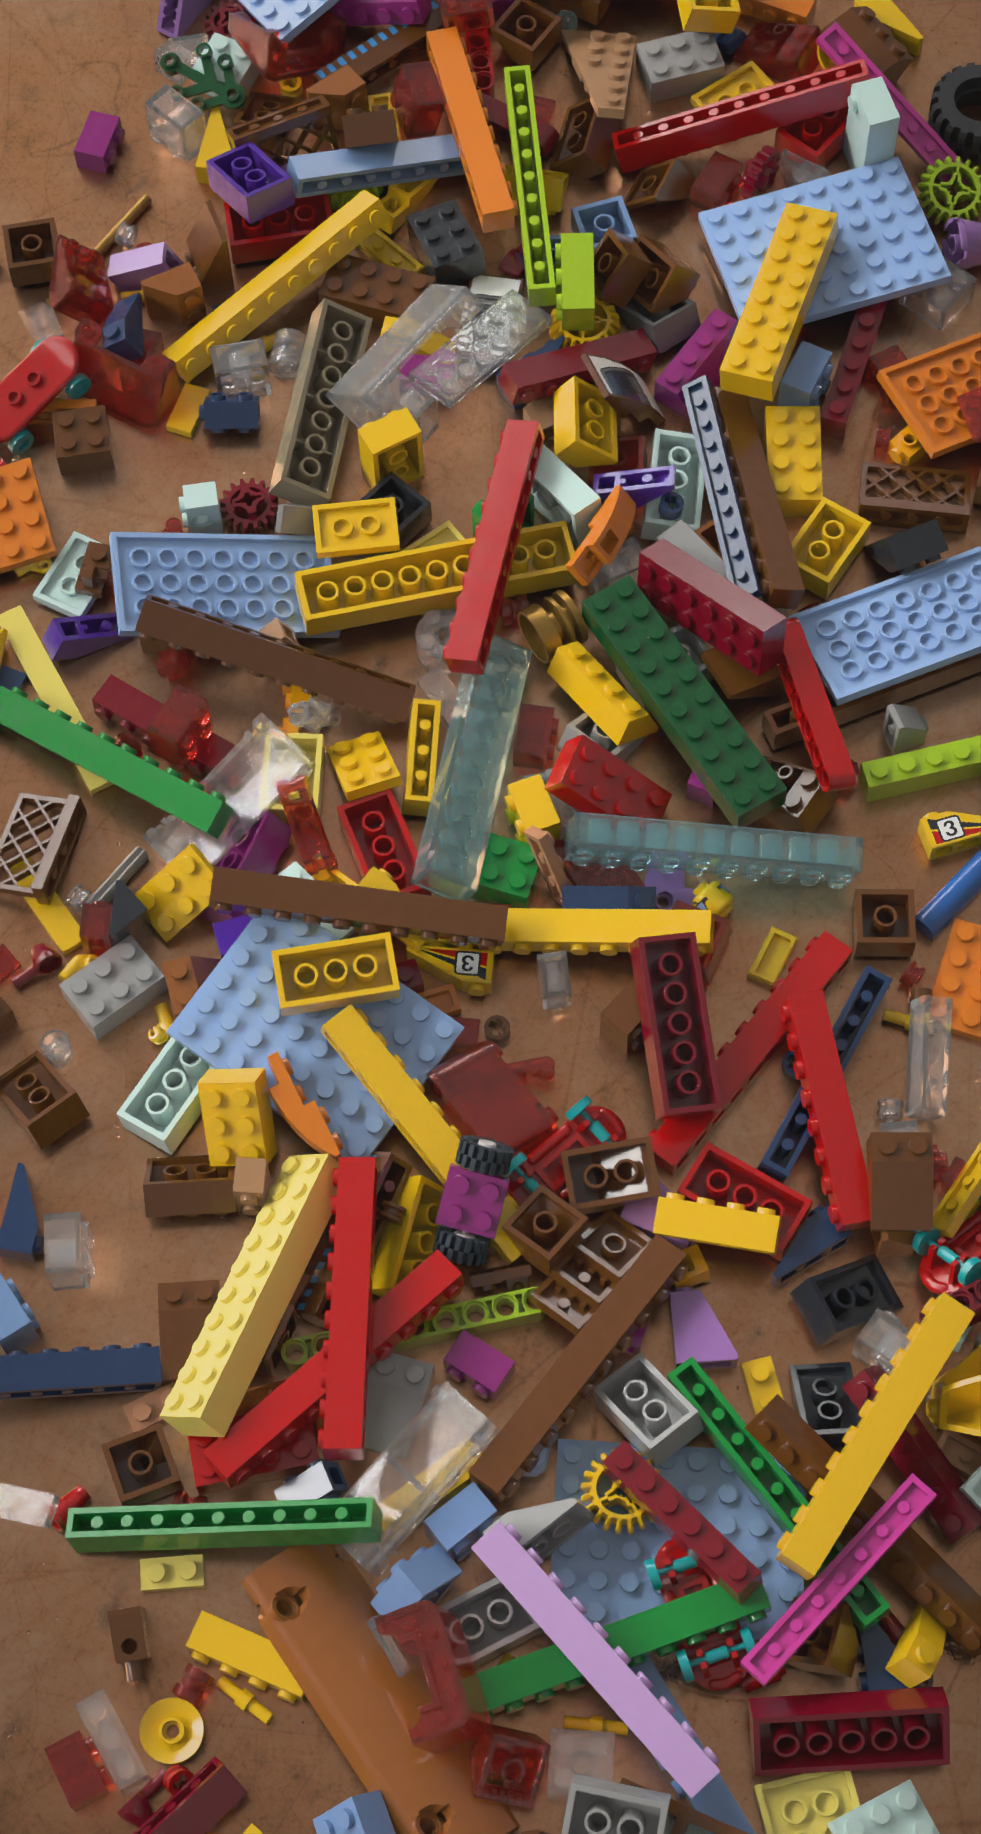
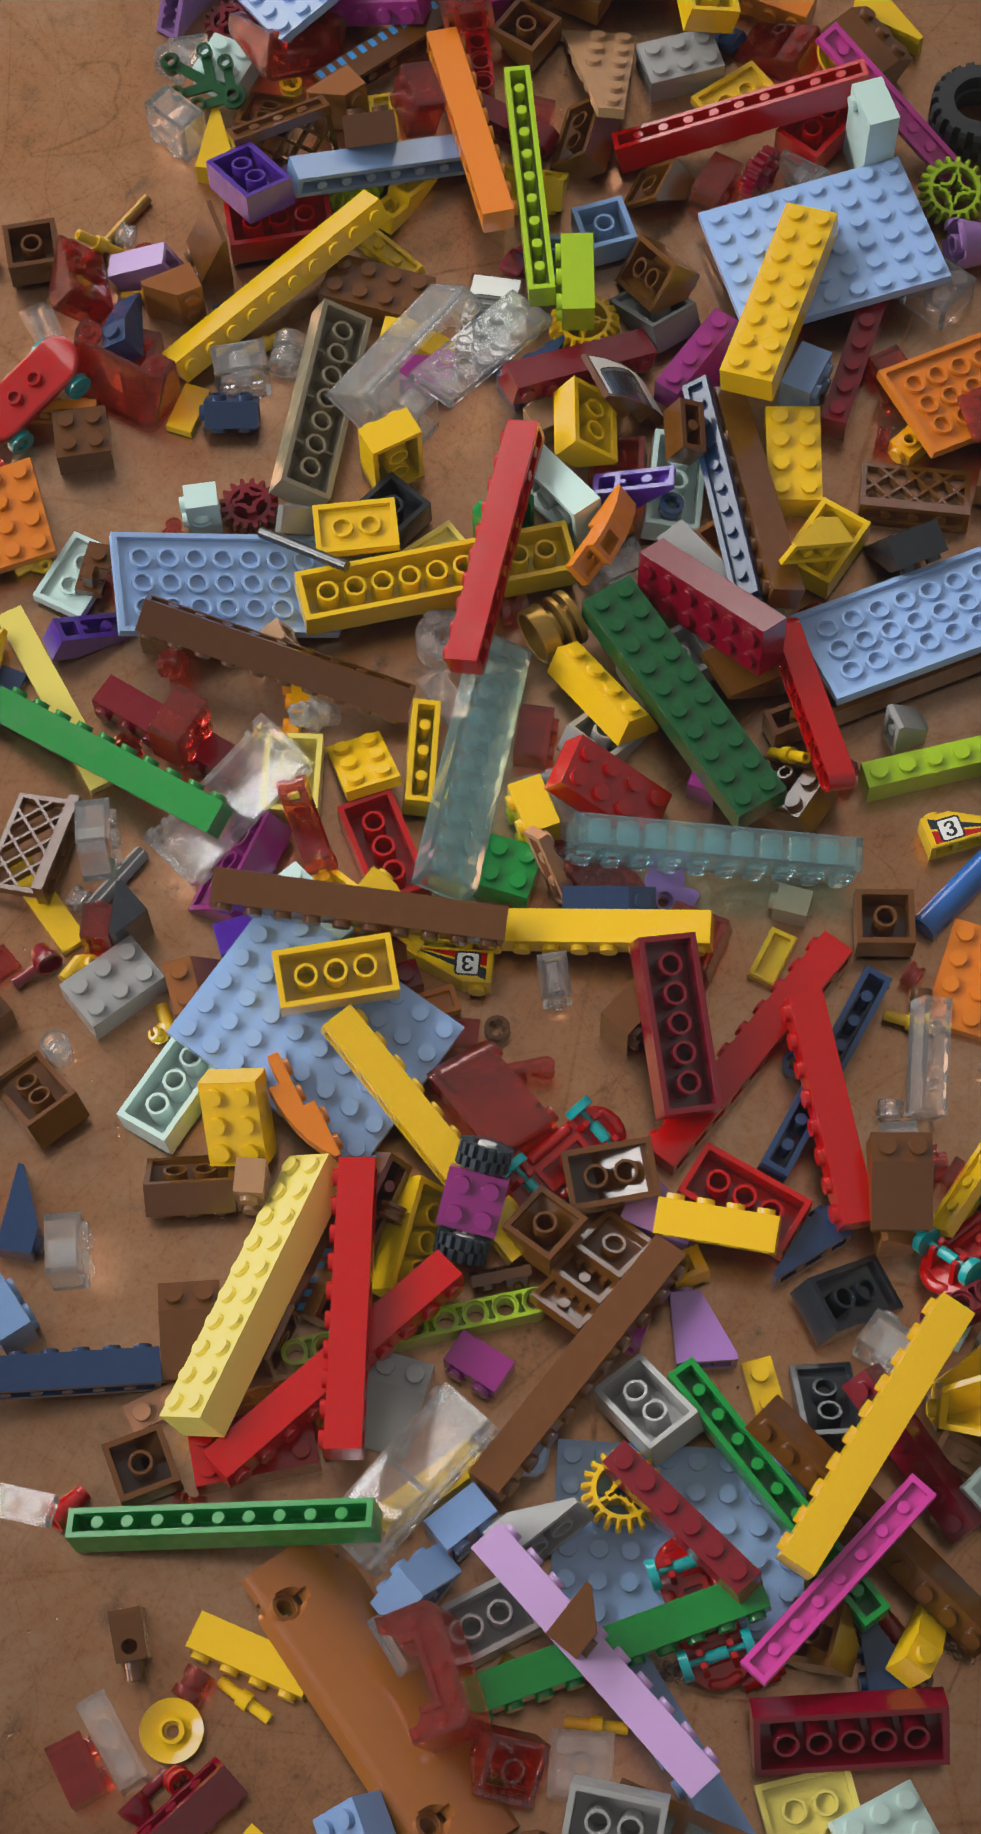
magenta brick [74,110,125,173] -> none
yellow plate [134,843,214,943] -> none
light yellow plate [140,1554,205,1593] -> none
brick [274,1459,350,1500] -> none
black brick [406,199,486,290] -> none
clear light blue bush [557,10,578,31] -> none
reddish brown brick [594,228,653,308] -> none
yellow head [692,881,735,924] -> none
none -> clear brick [74,797,123,882]
none -> yellow bar [75,229,125,255]
none -> bar [258,527,350,572]
none -> reddish brown slope [545,1581,598,1660]
none -> reddish brown brick [663,397,707,466]
none -> yellow bar [767,746,811,764]
none -> dark tan brick [768,882,814,928]
none -> yellow slope [779,516,854,565]

